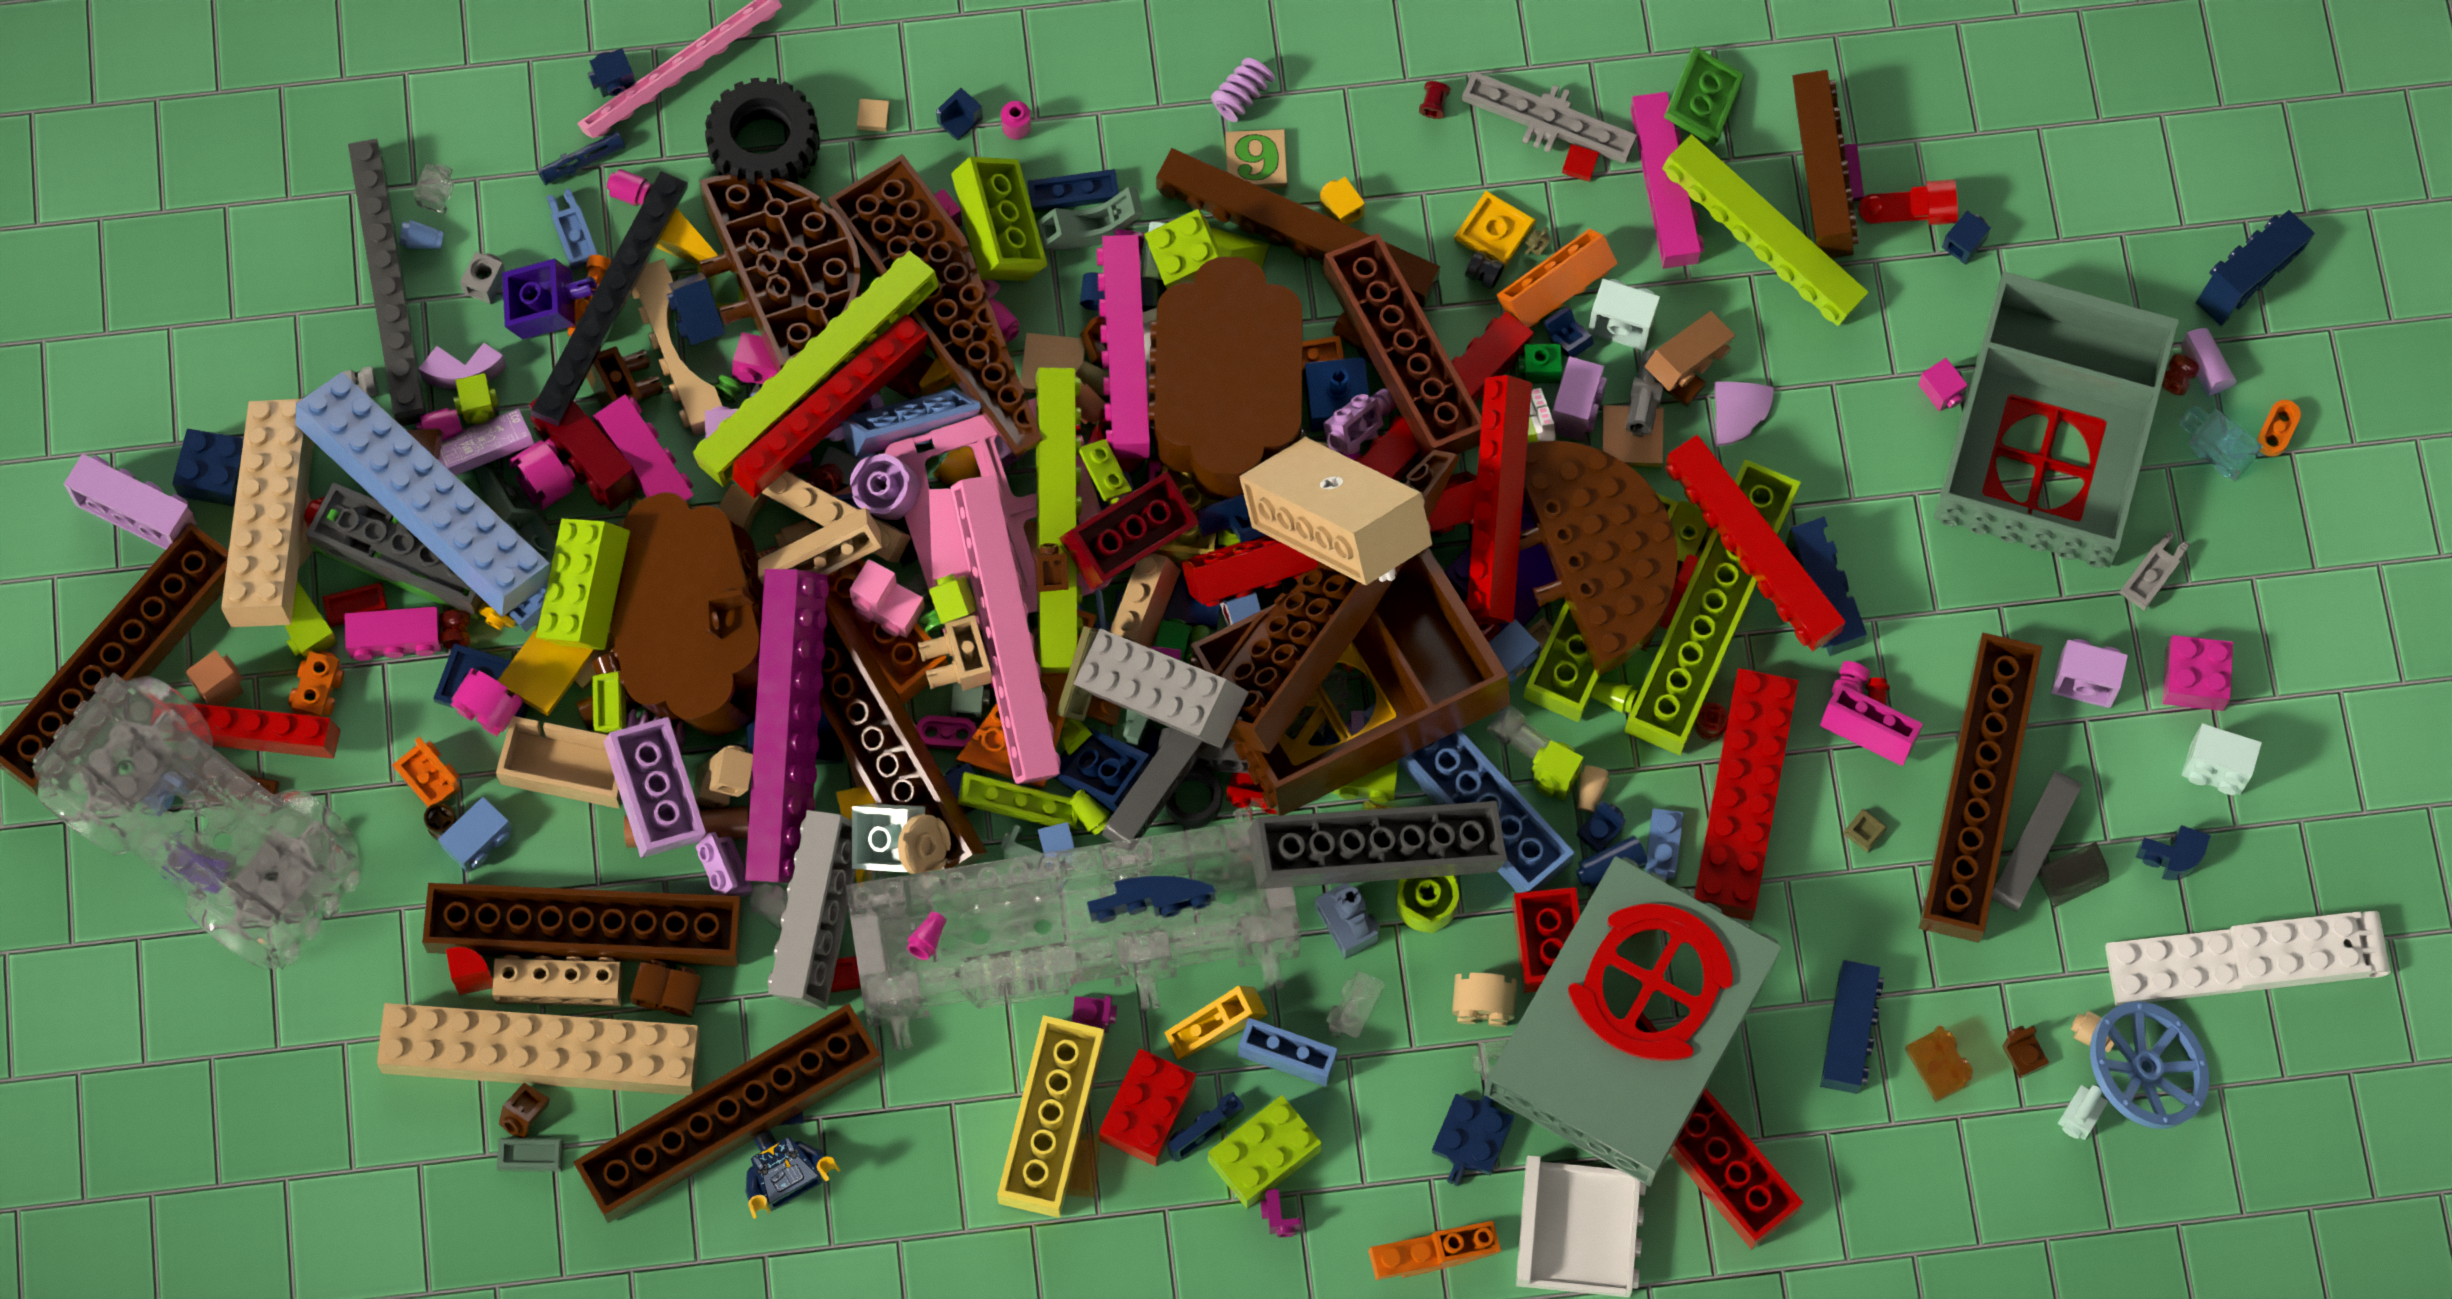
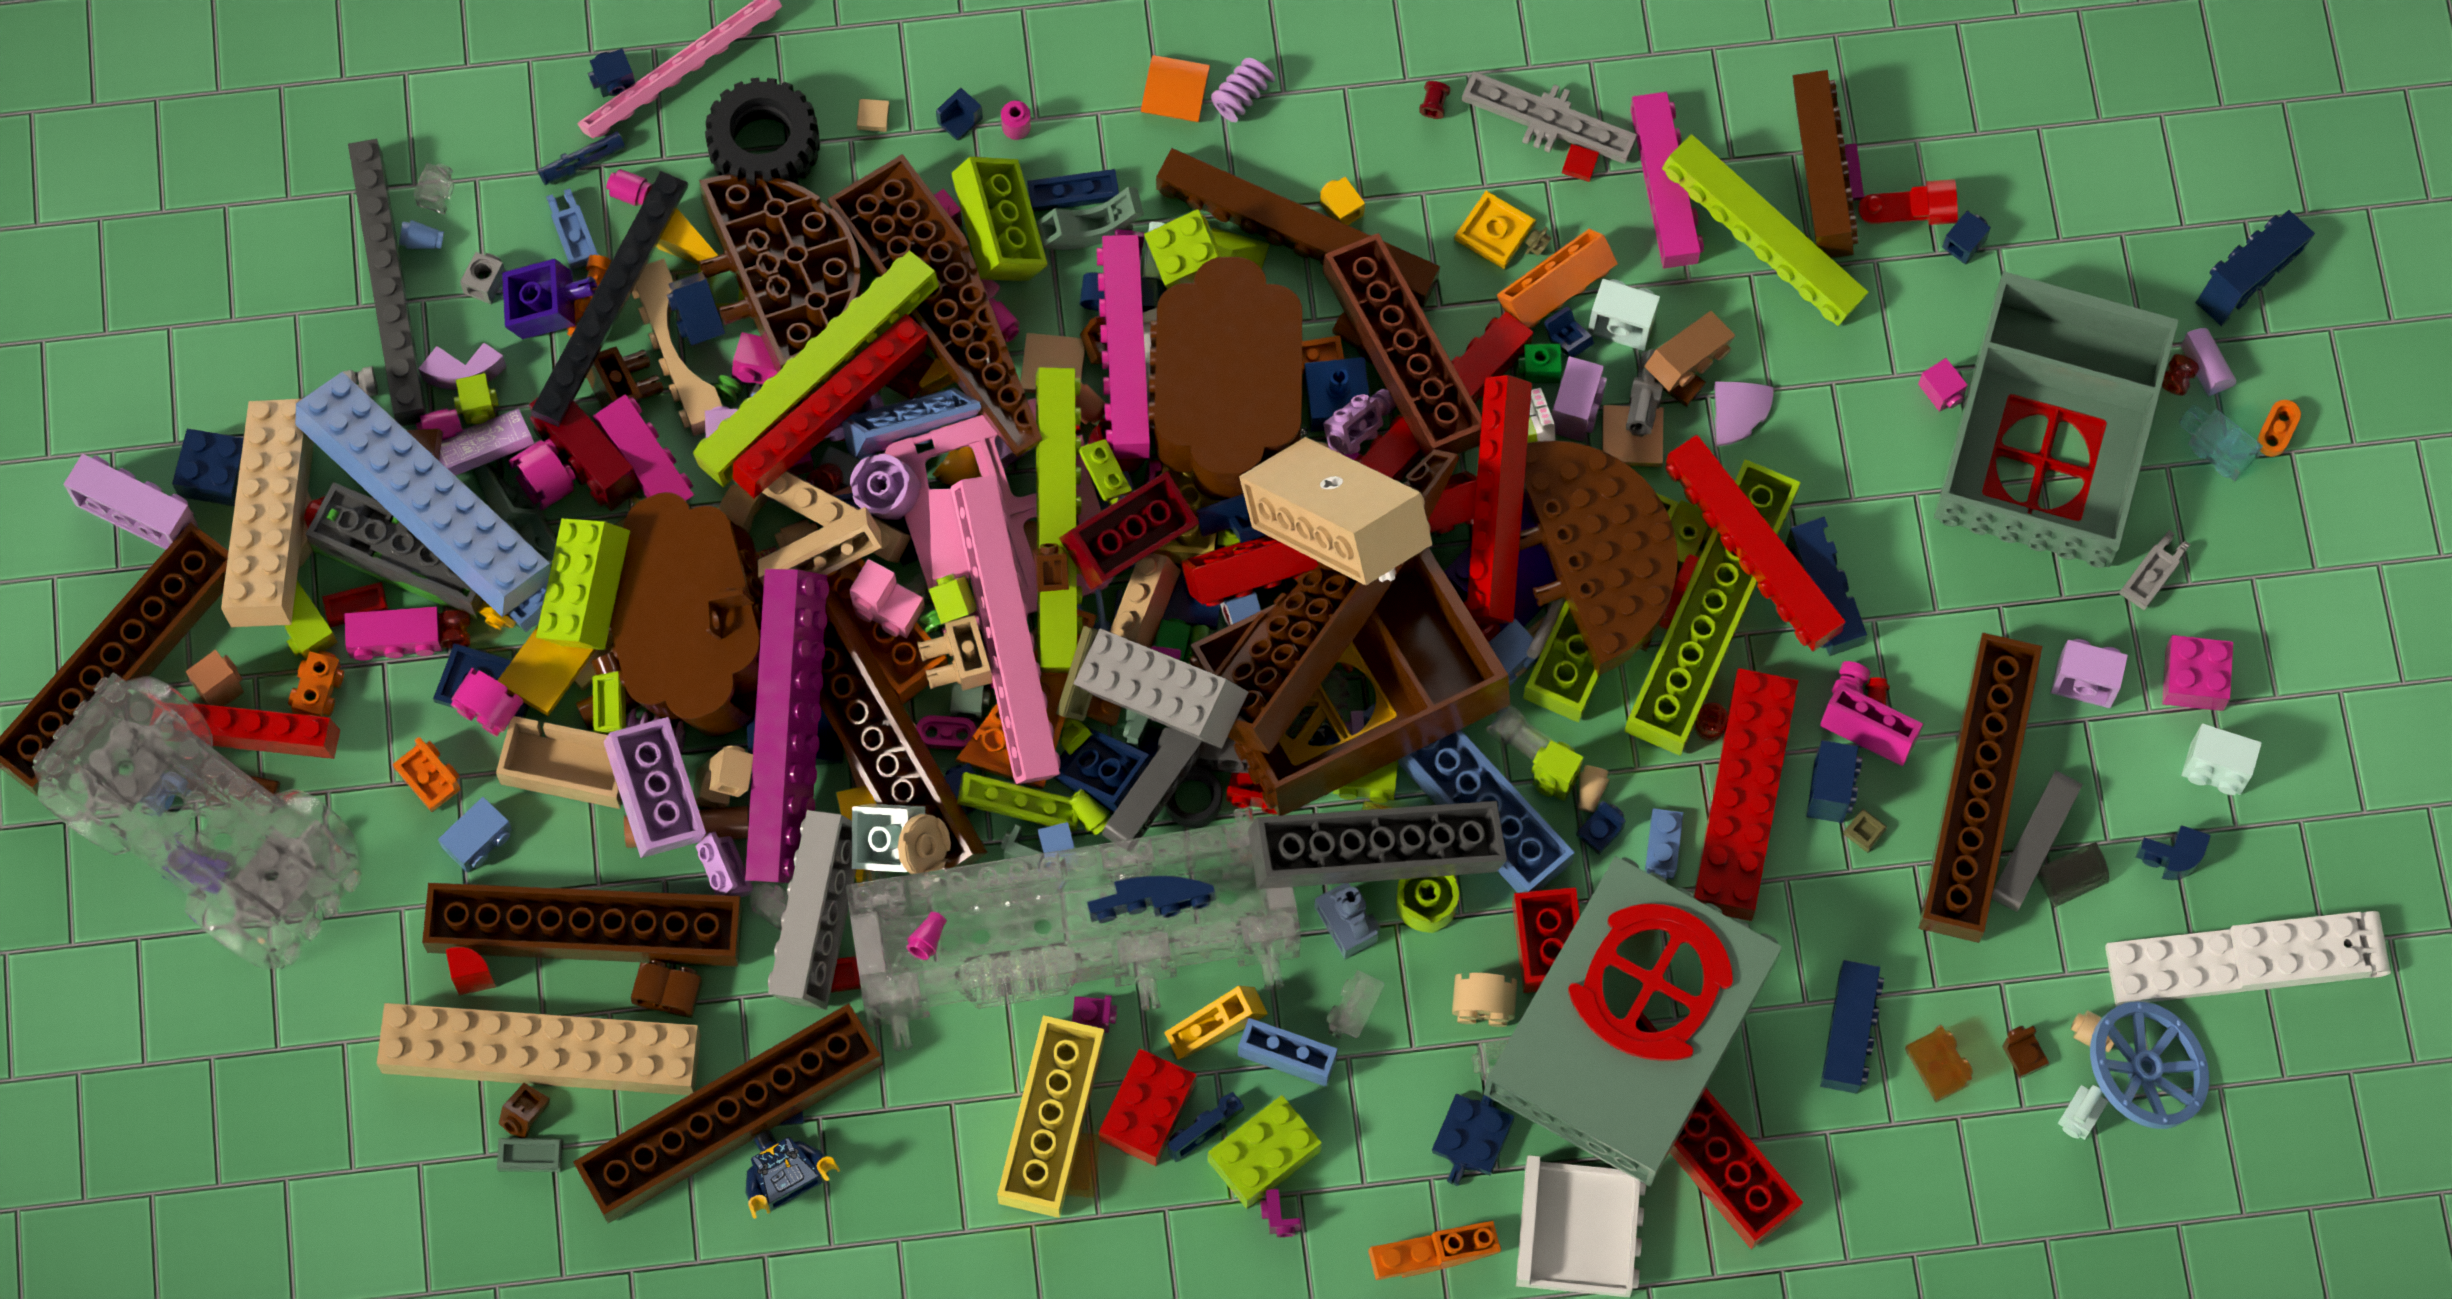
dark brown wheel [424,803,457,840] -> none
tan brick [492,955,623,1007] -> none
olive cone [1075,360,1110,402] -> none
tile [1226,129,1287,188] -> none
black wheel [1465,250,1505,290] -> none
dark blue brick [1576,835,1648,890] -> none
lime cone [1592,681,1640,714] -> none
bright green tile [1664,46,1745,146] -> none
none -> orange slope [1141,55,1210,123]
none -> light grey bar [1527,598,1566,659]
none -> dark blue brick [1806,740,1862,823]

